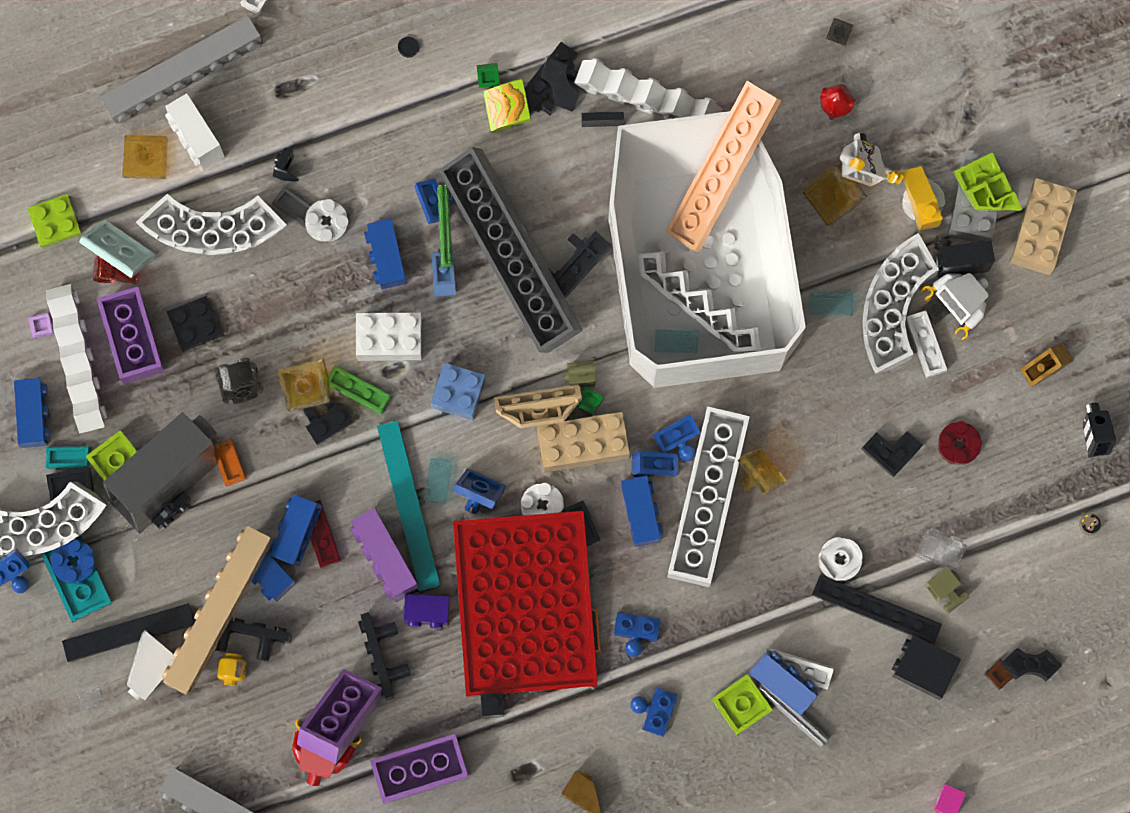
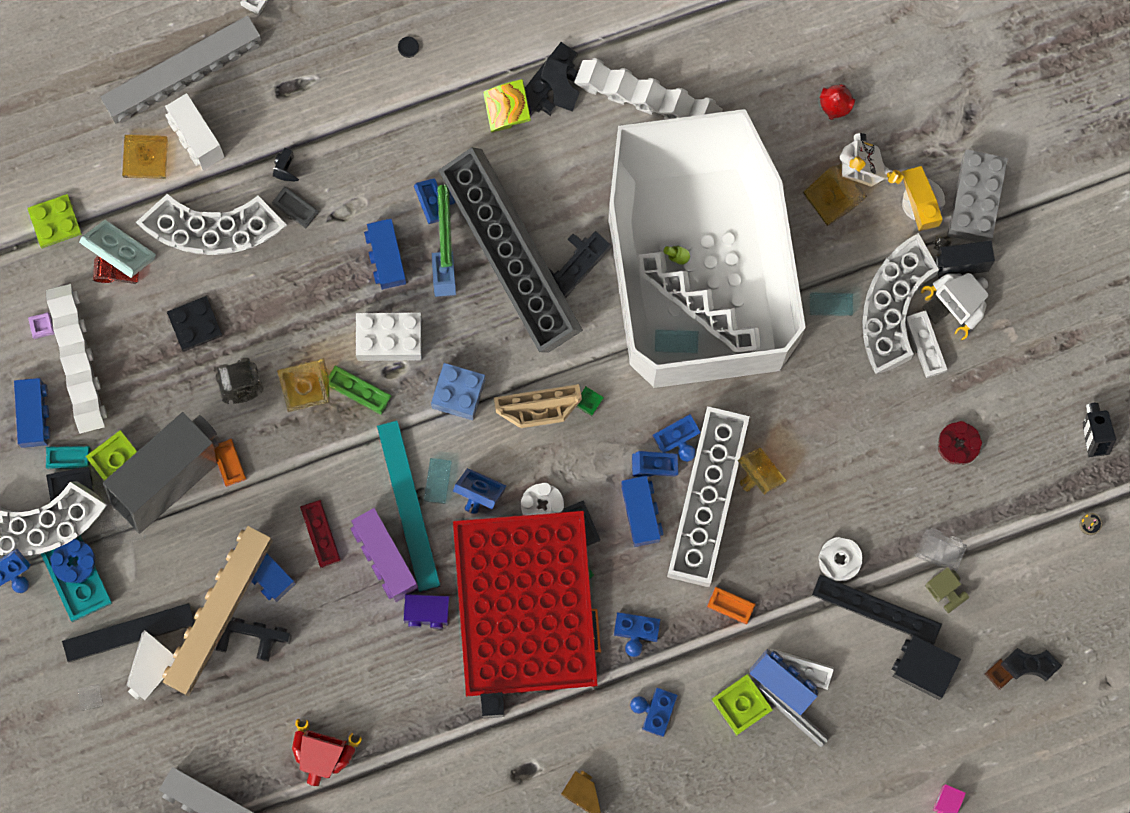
medium lavender brick [97,286,165,384] -> none
black plate [152,492,191,530] -> none
yellow head [217,653,247,686] -> none
blue brick [270,494,323,566] -> none
medium lavender brick [297,669,382,764] -> none
black plate [303,394,354,446] -> none
white plate [305,199,348,242] -> none
black plate [358,612,411,701] -> none
medium lavender brick [370,734,469,805] -> none
green plate [476,63,500,88] -> none
tan brick [537,412,630,472] -> none
olive brick [564,360,596,387] -> none
black tile [581,112,624,127] -> none
light nougat plate [666,81,781,252] -> none
clear smoke plate [826,18,853,46] -> none
black plate [861,431,923,478] -> none
lime slope [953,152,1022,211] -> none
tan brick [1009,178,1077,275] -> none
pearl gold slope [1020,343,1074,387] -> none
none -> lime cylinder [663,246,690,265]
none -> orange tile [707,587,756,625]

